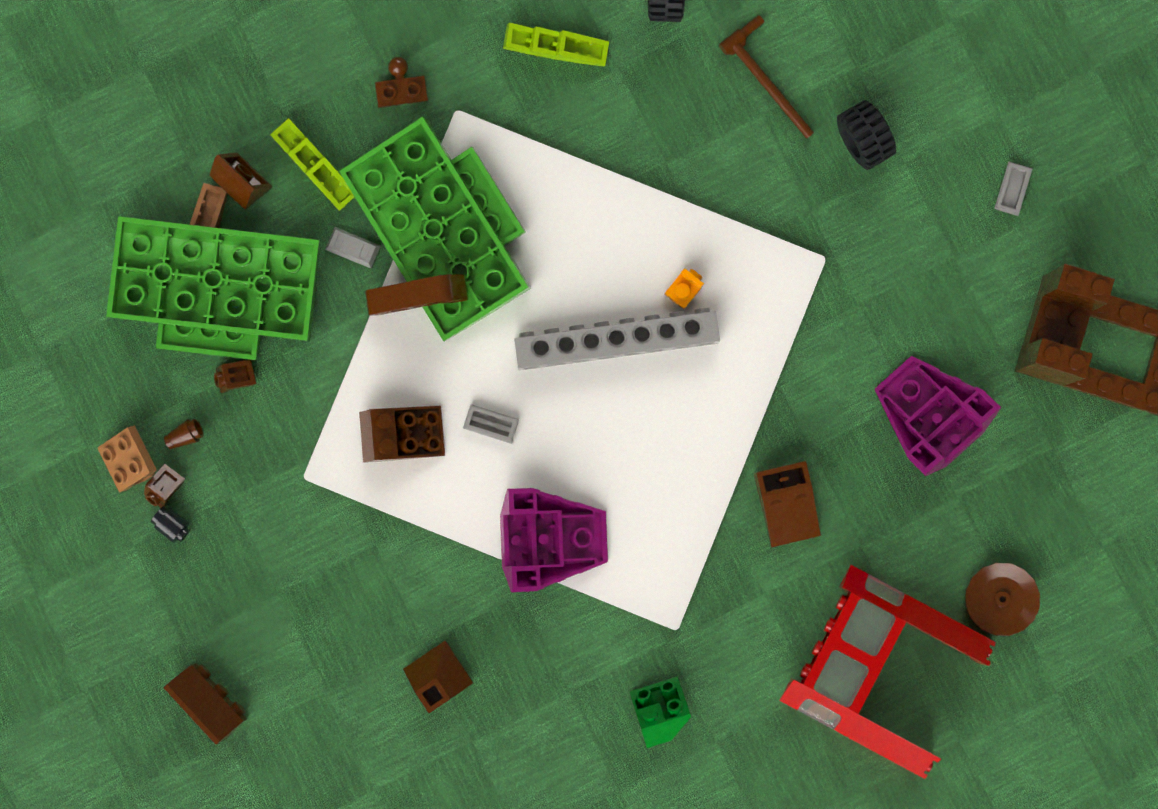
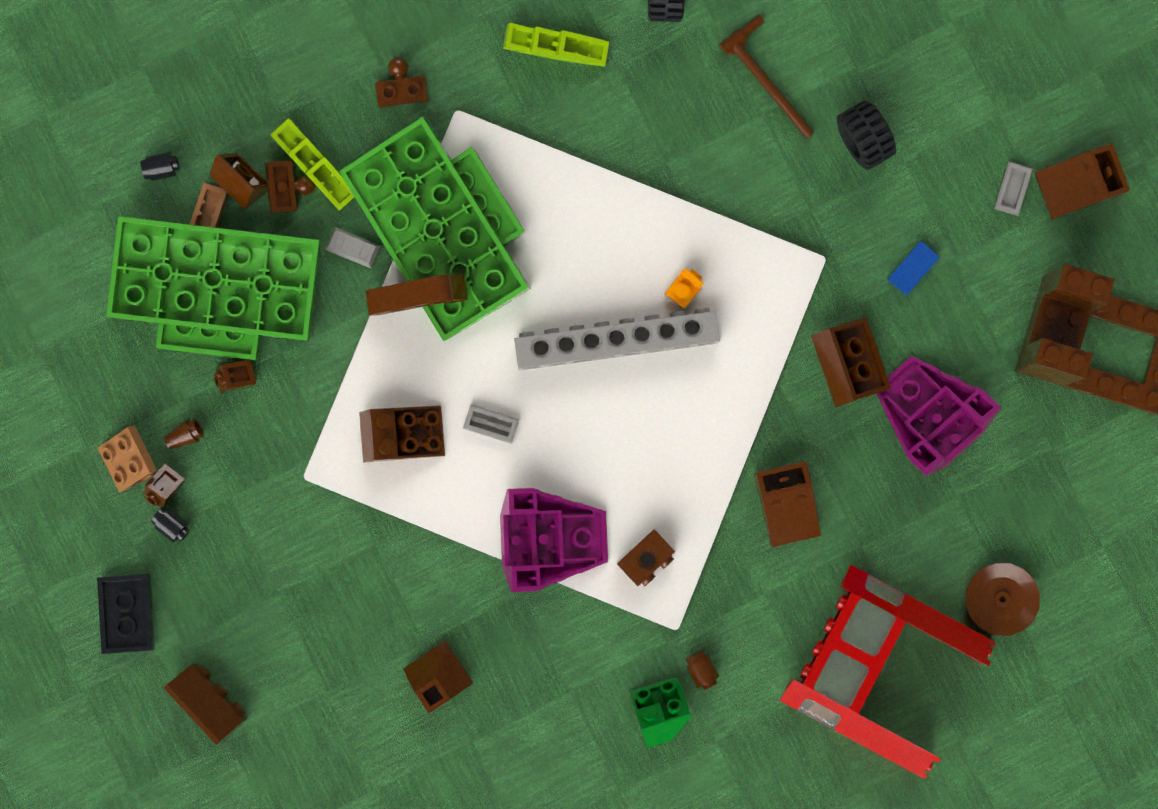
none -> black plate [97,574,155,654]
none -> black brick [140,152,180,181]
none -> reddish brown plate [265,161,315,213]
none -> reddish brown brick [617,529,675,587]
none -> reddish brown brick [685,650,719,690]
none -> reddish brown slope [811,317,891,407]
none -> blue tile [887,241,940,296]
none -> reddish brown slope [1035,143,1130,220]

